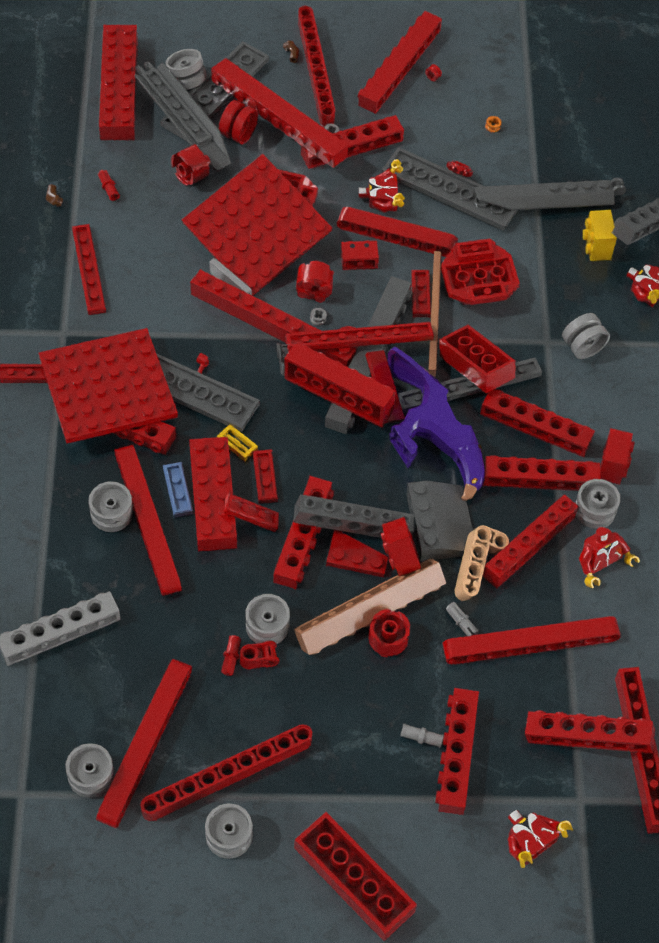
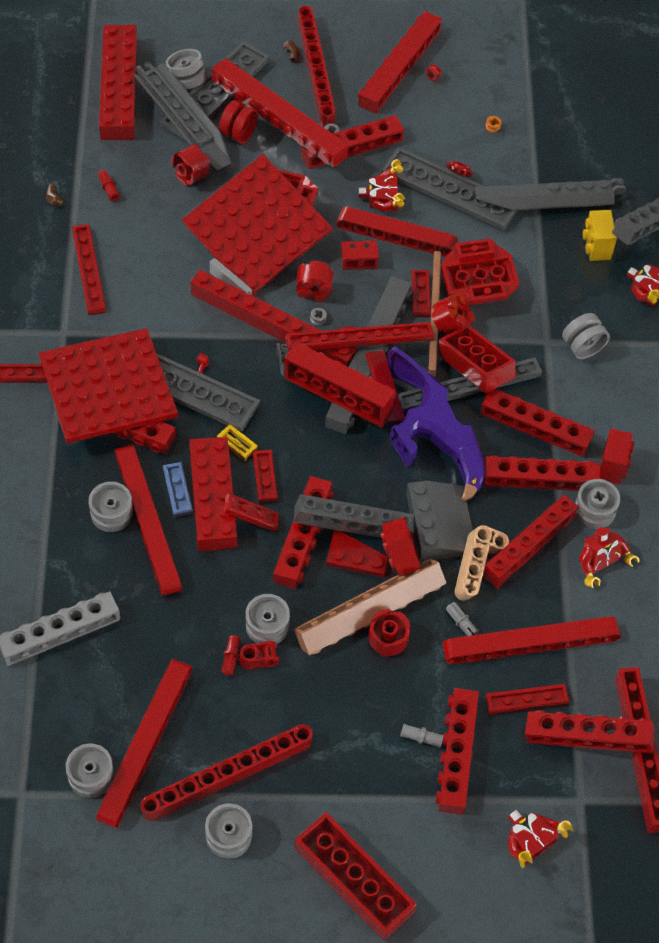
none -> red brick [432,294,475,336]
none -> red tile [485,684,570,715]

